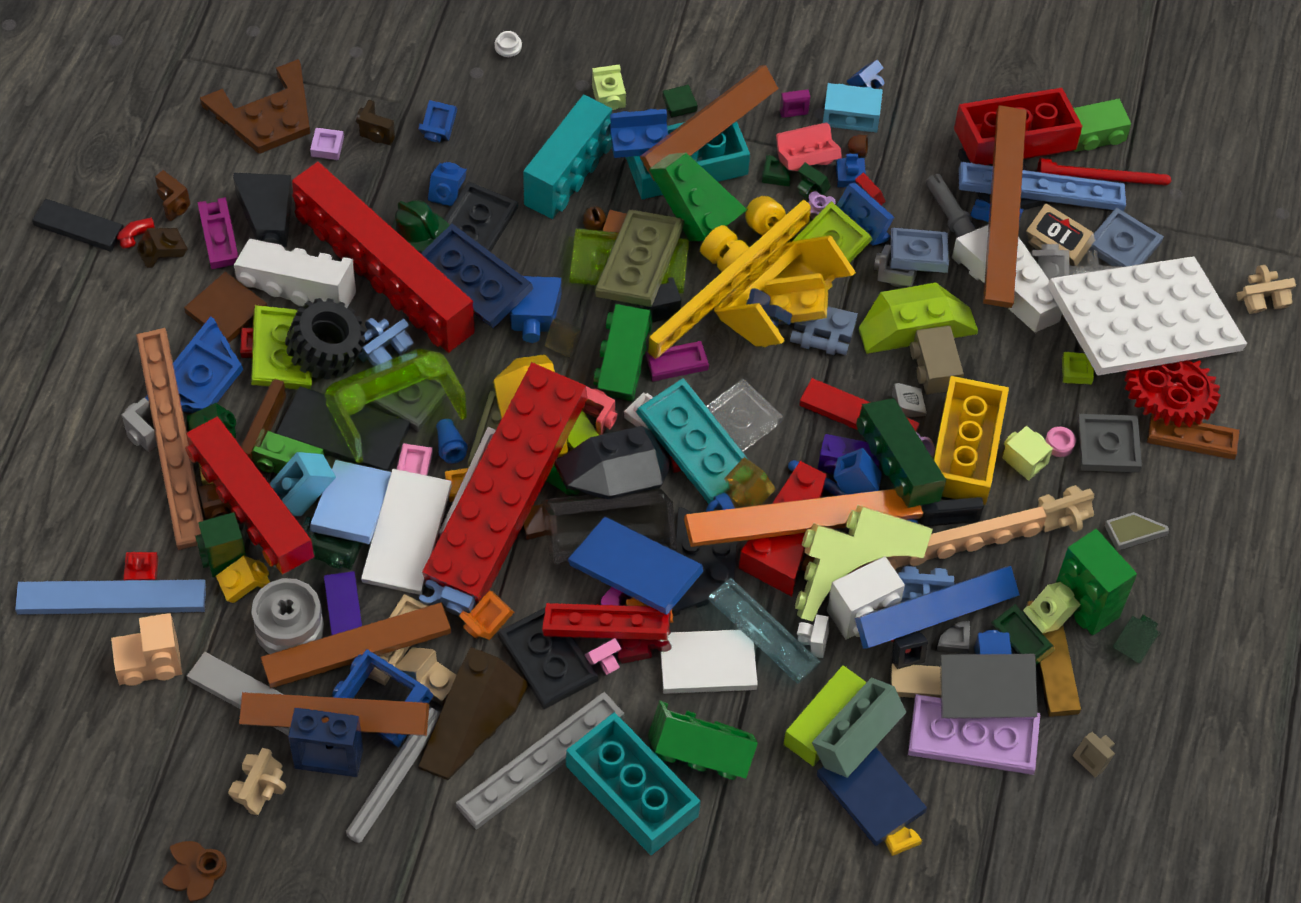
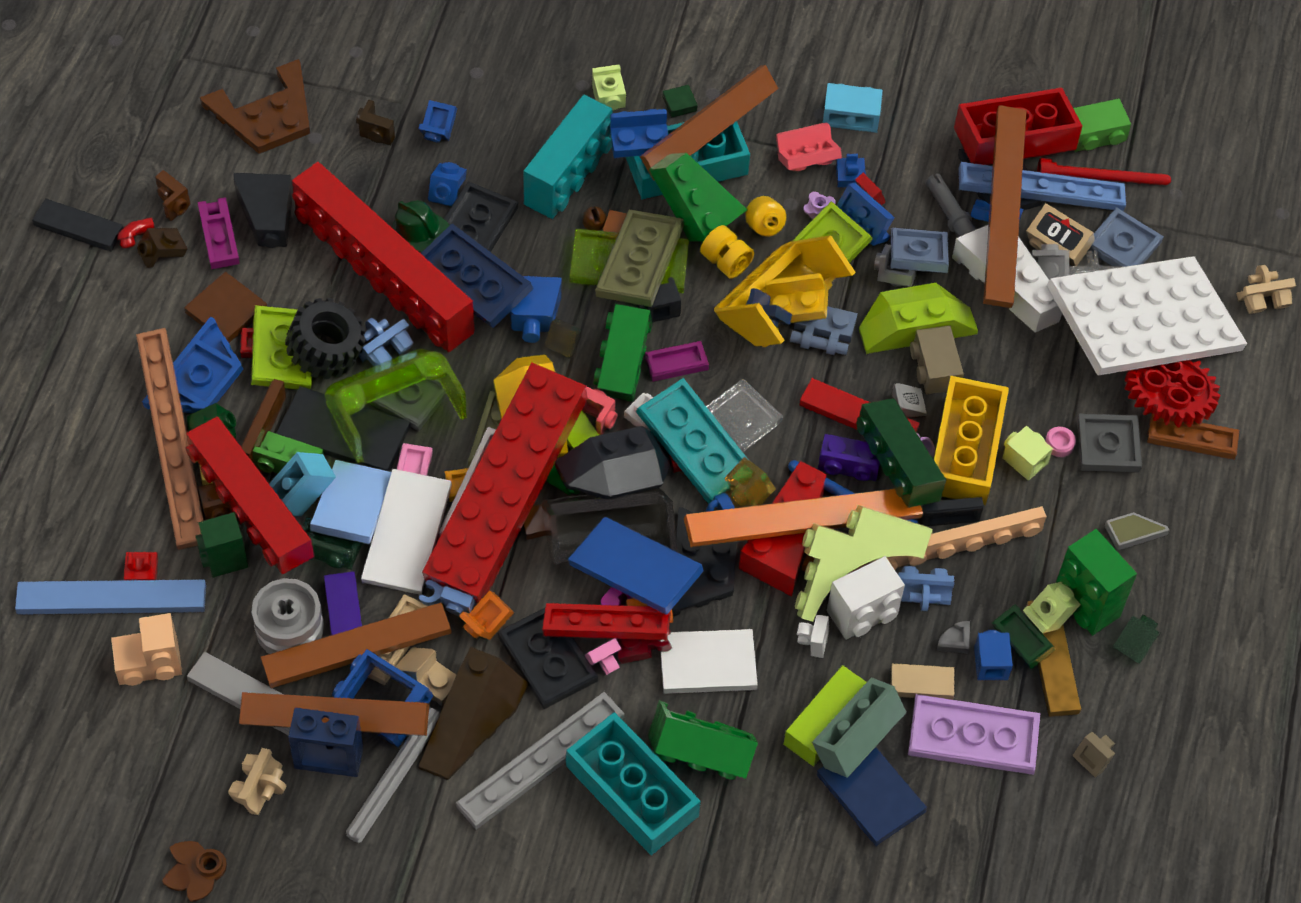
light grey bracket [122,398,157,452] -> none
yellow bracket [216,555,270,603] -> none
white wedge [234,239,356,308] -> none
lavender plate [310,128,344,160] -> none
blue cone [436,419,468,463] -> none
white plate [495,31,522,57] -> none
yellow tile [648,199,811,359] -> none
clear light blue tile [708,578,820,684] -> none
dark green tile [762,155,790,187] -> none
magenta tile [780,89,810,118] -> none
dark green tile [797,162,831,200] -> none
blue brick [834,448,882,495] -> none
tile [847,59,884,88] -> none
reddish brown hinge [848,134,868,157] -> none
blue tile [854,566,1020,648] -> none
yellow tile [884,827,922,856] -> none
black piece [891,631,928,669] -> none
dark grey tile [940,654,1037,718] -> none
tan hips [1038,485,1094,532] -> none
lime plate [1062,352,1094,385] -> none

